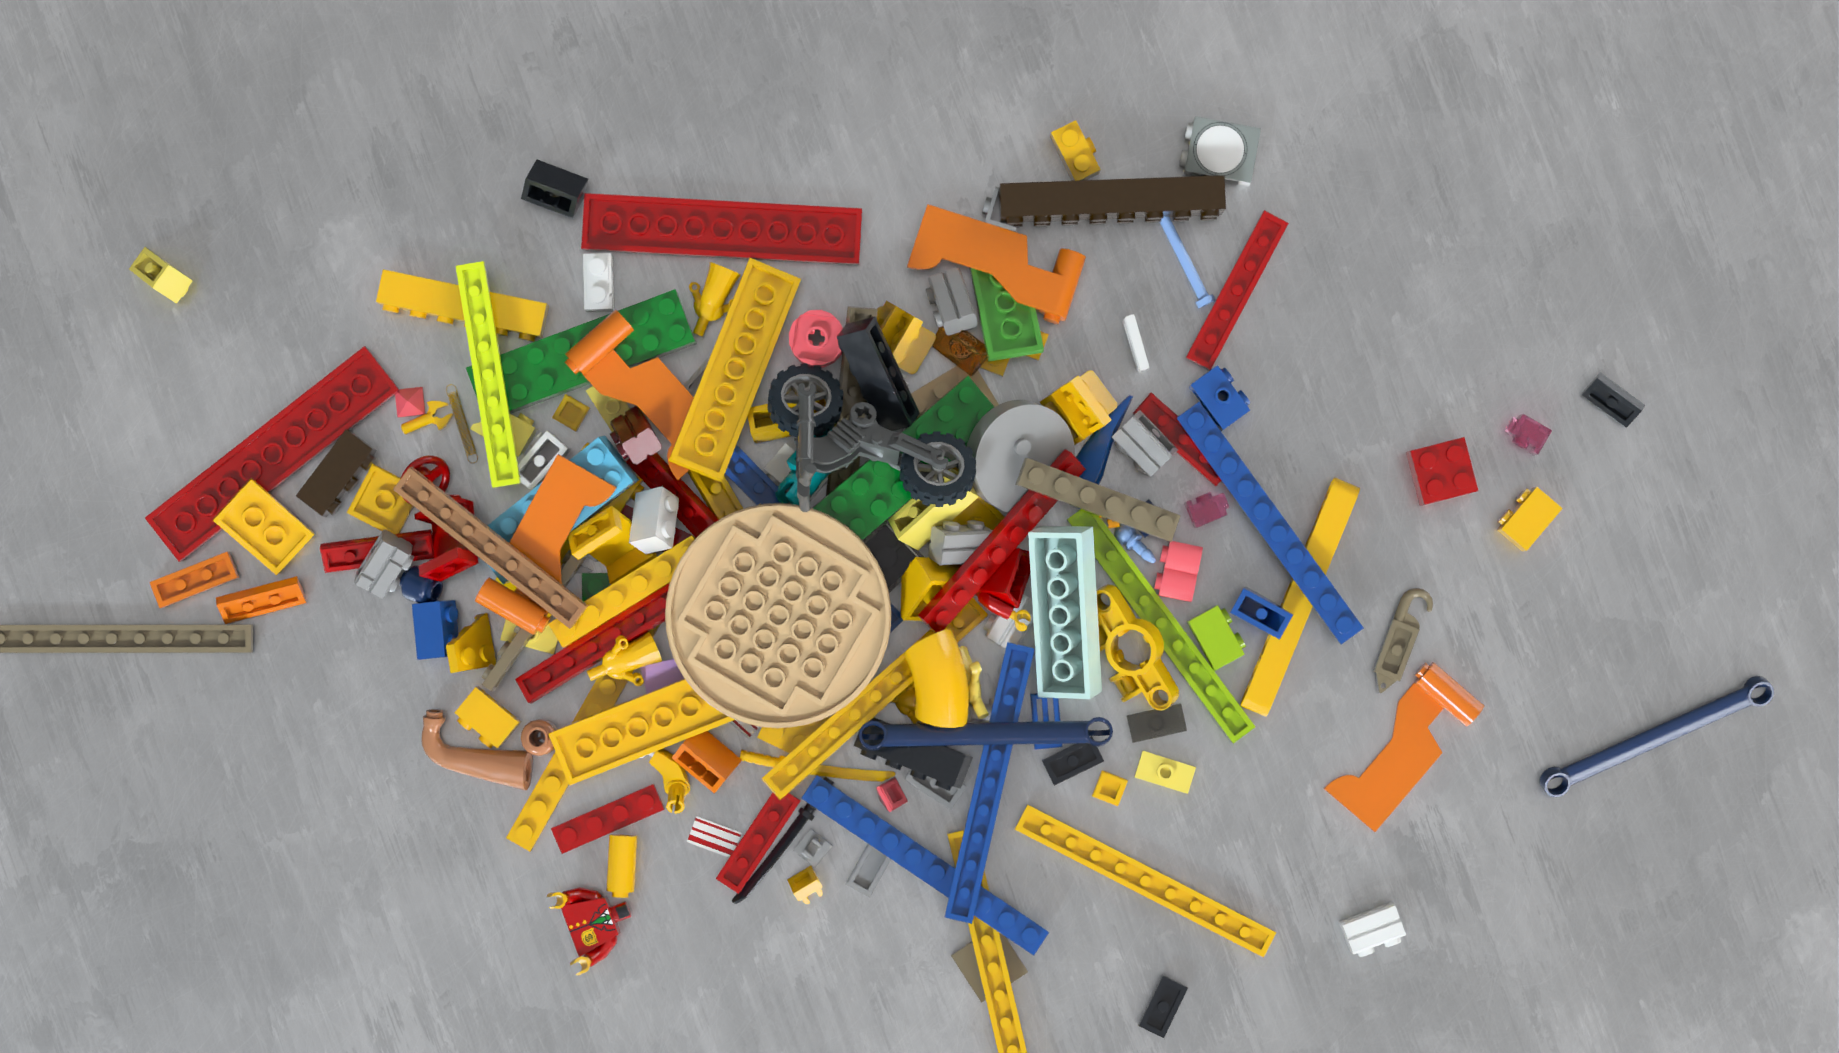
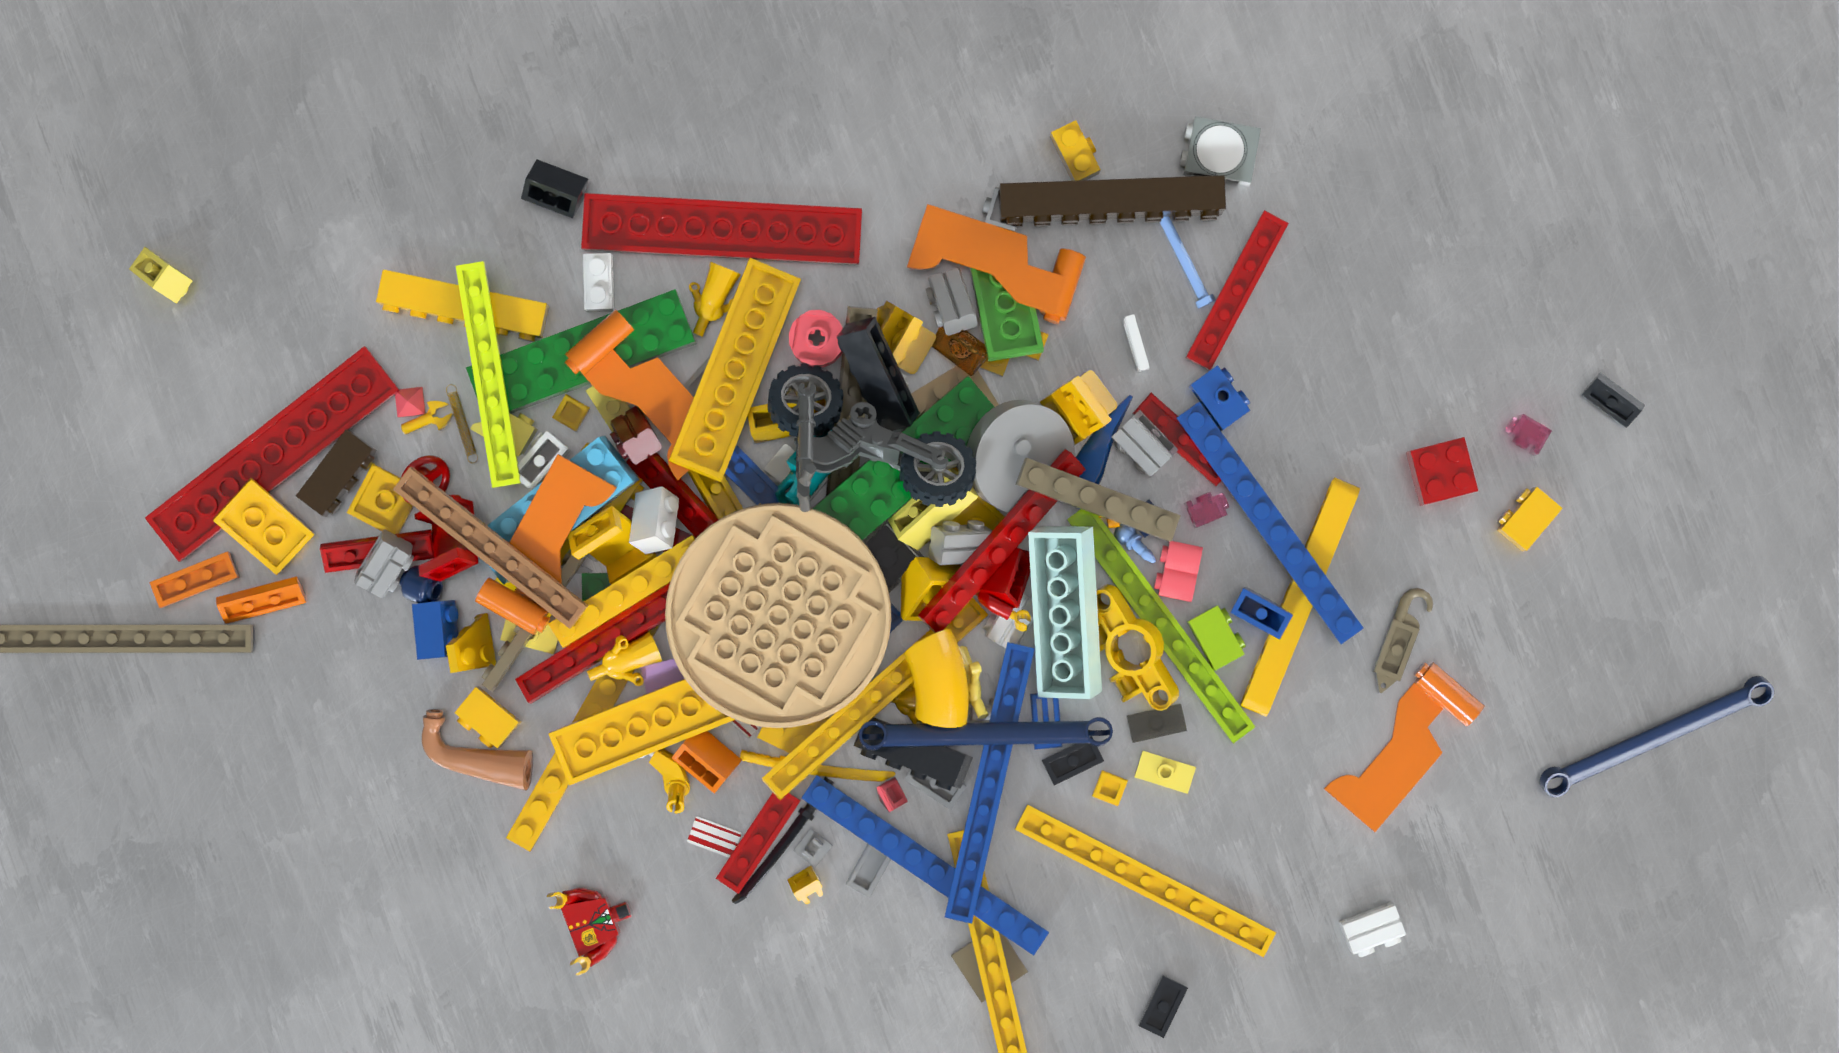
nougat head [521,719,557,756] -> none
red plate [551,784,665,854] -> none
yellow brick [606,834,637,898] -> none

